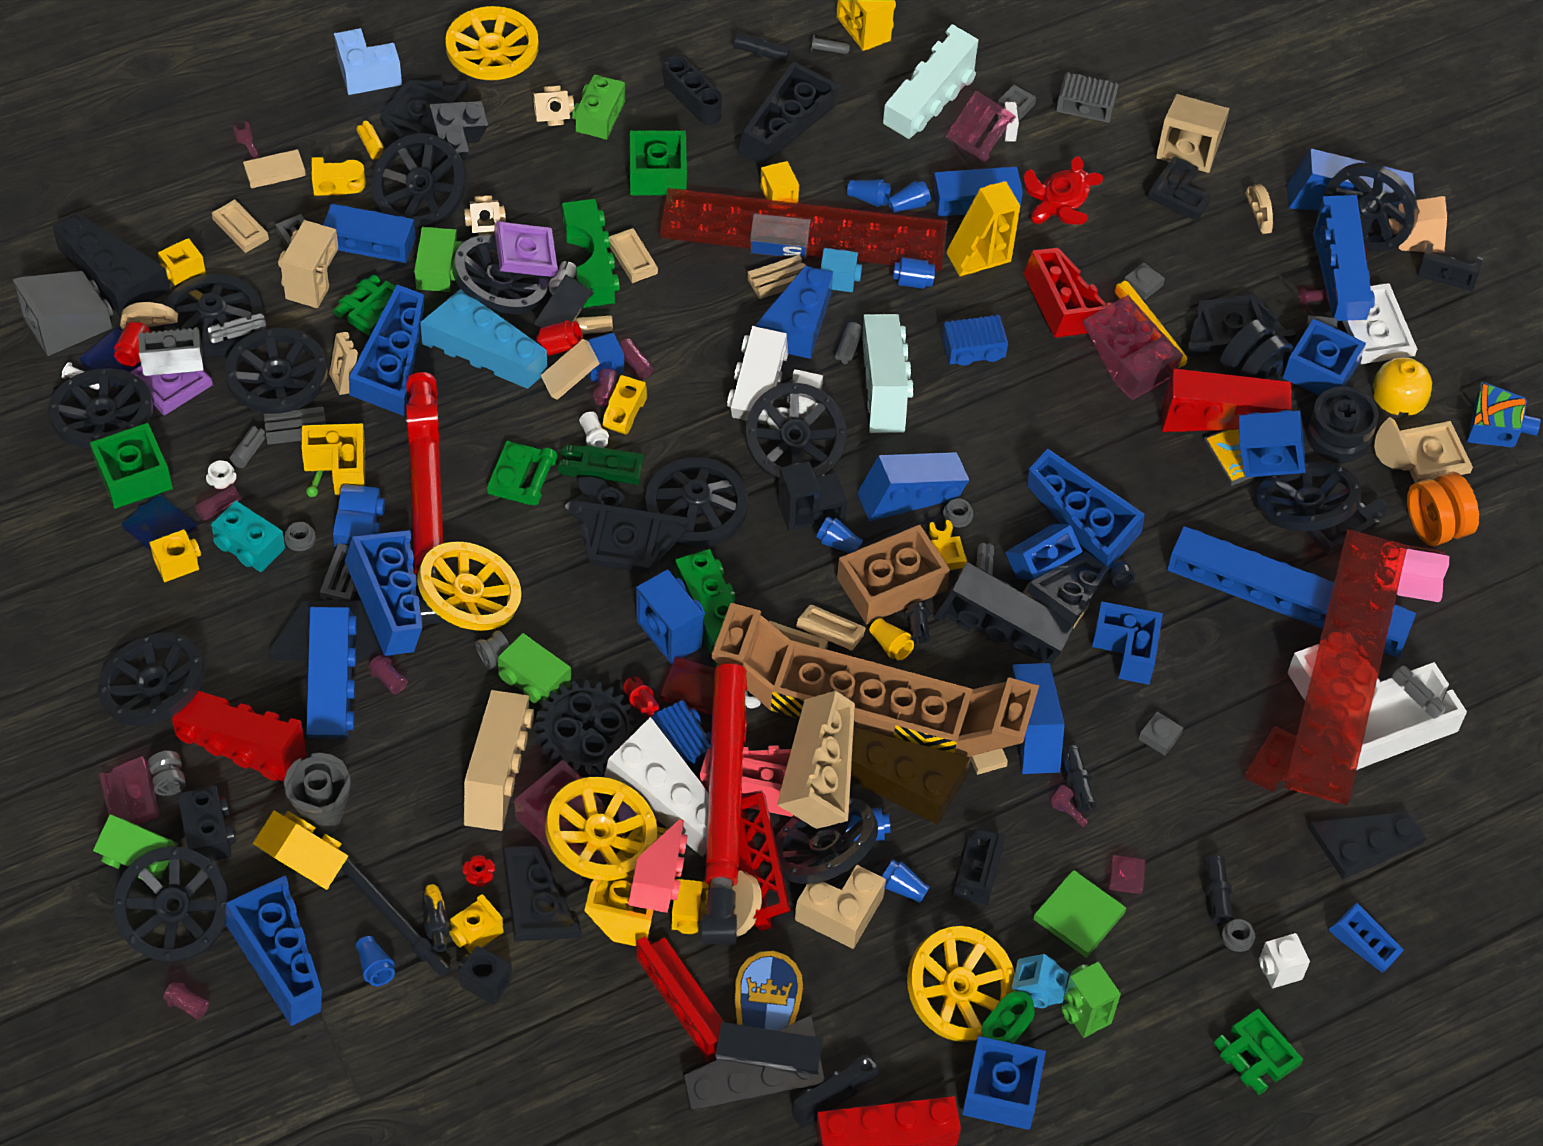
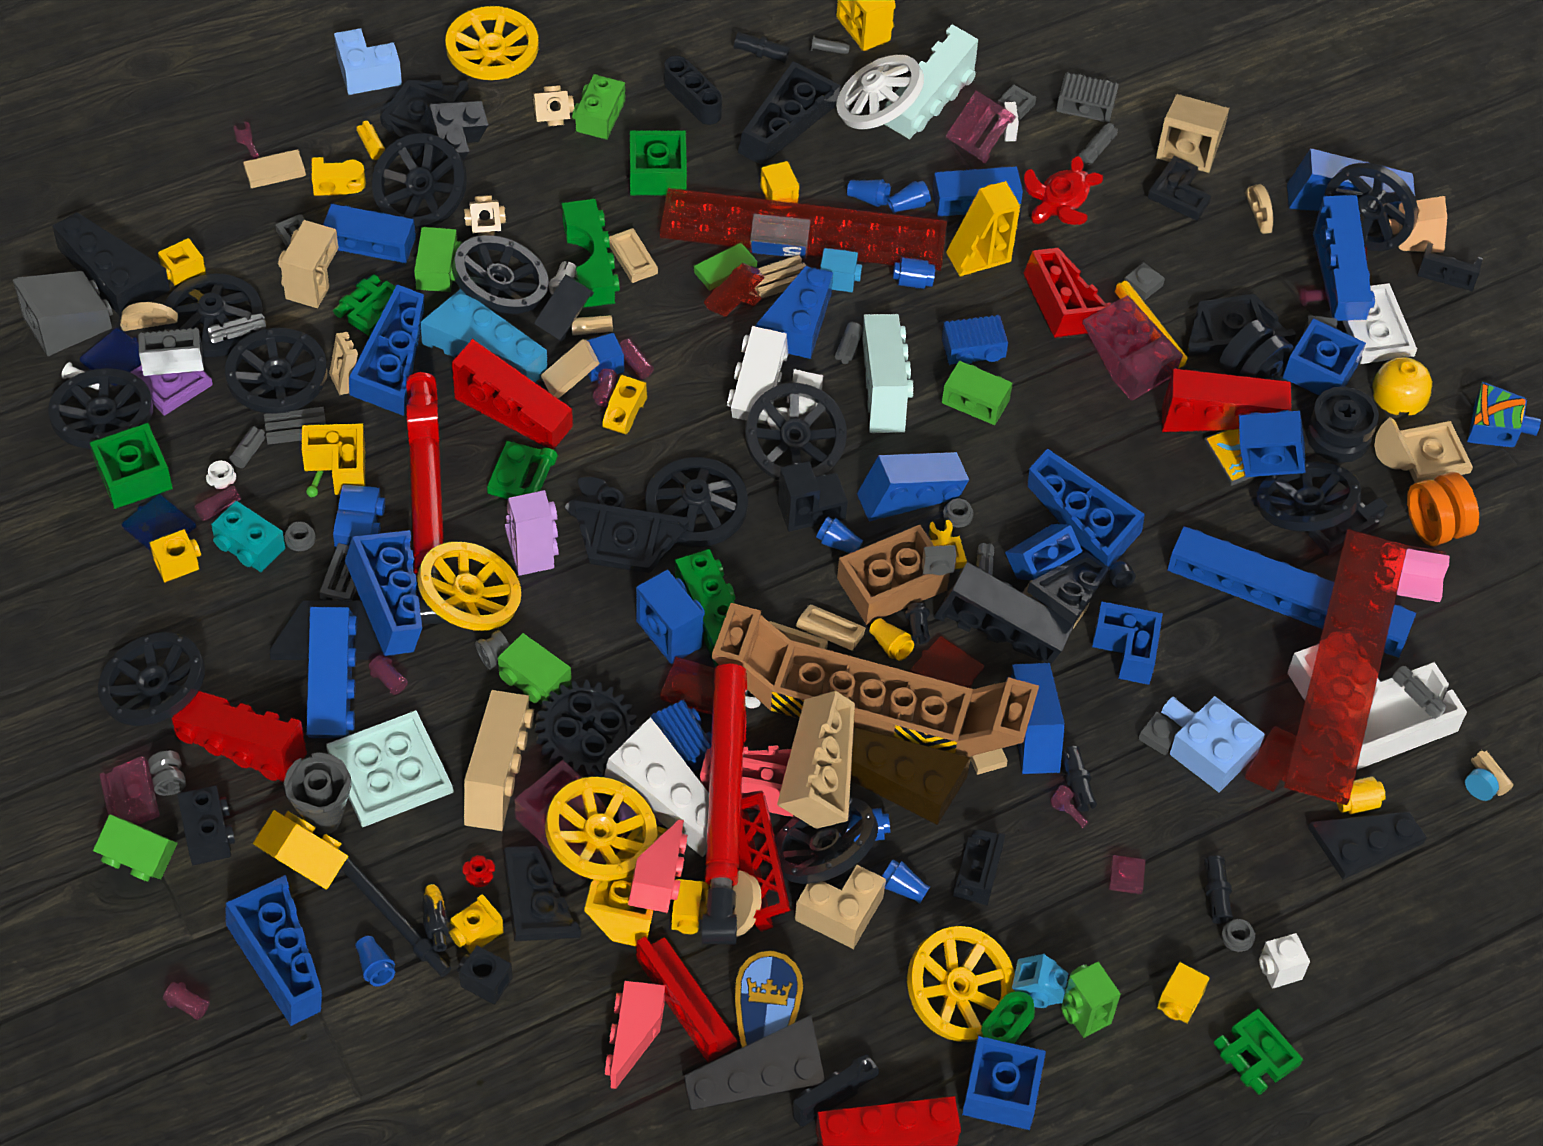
red brick [114,322,152,367] -> none
black wheel [114,847,230,962] -> none
tan tile [212,200,269,253] -> none
medium lavender tile [494,221,558,277] -> none
red brick [537,320,583,356] -> none
dark green hinge [557,445,644,485] -> none
white pin [579,412,609,448] -> none
red axle [623,677,659,717] -> none
black tile [716,1022,823,1075] -> none
bright green tile [1034,870,1126,958] -> none
blue slope [1328,902,1404,973] -> none
none -> light aqua plate [326,711,453,828]
none -> red wedge [452,339,573,450]
none -> lavender wedge [505,490,559,576]
none -> coral slope [605,981,665,1089]
none -> bright green tile [694,243,757,291]
none -> clear red hinge [704,263,764,317]
none -> white wheel [836,55,924,129]
none -> clear red piece [910,636,984,688]
none -> dark grey plate [922,545,957,575]
none -> bright green brick [942,361,1013,425]
none -> dark grey axle [1079,123,1118,165]
none -> yellow brick [1157,962,1210,1023]
none -> light blue brick [1161,696,1265,793]
none -> yellow brick [1335,776,1386,814]
none -> dark azure tile [1465,768,1499,801]
none -> tan piece [1471,751,1514,796]

